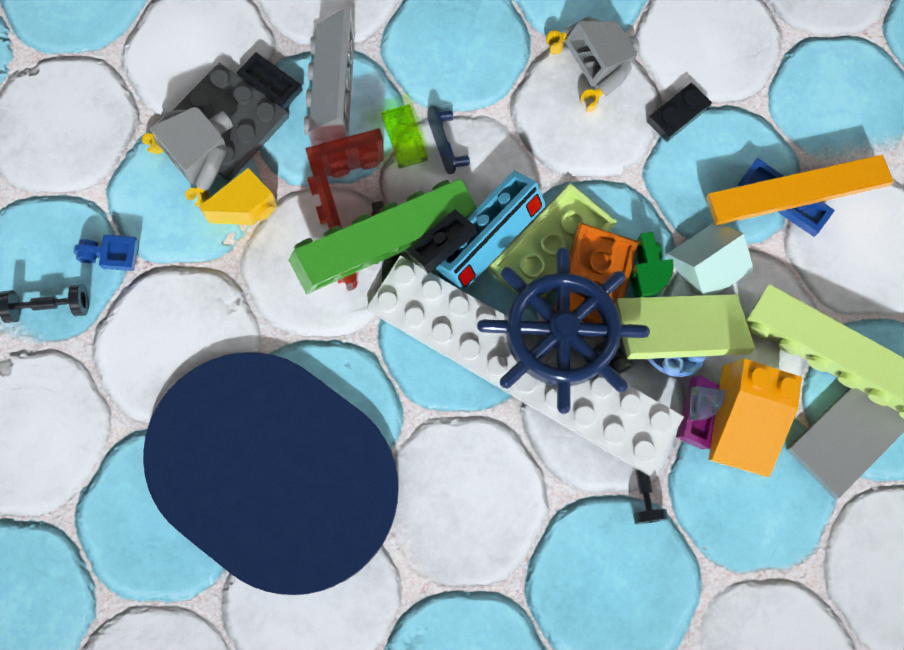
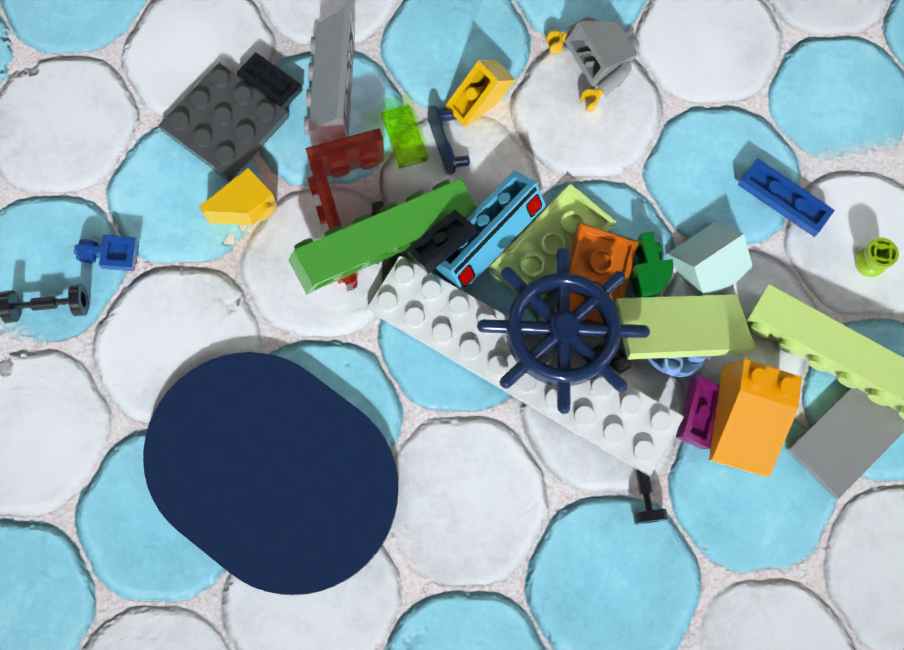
light grey torso [142,107,233,207] -> none
black plate [647,82,712,142] -> none
clear light blue tile [690,386,725,421] -> none
light orange tile [706,154,894,226] -> none
none -> yellow slope [445,60,516,127]
none -> lime wheel [854,238,899,277]

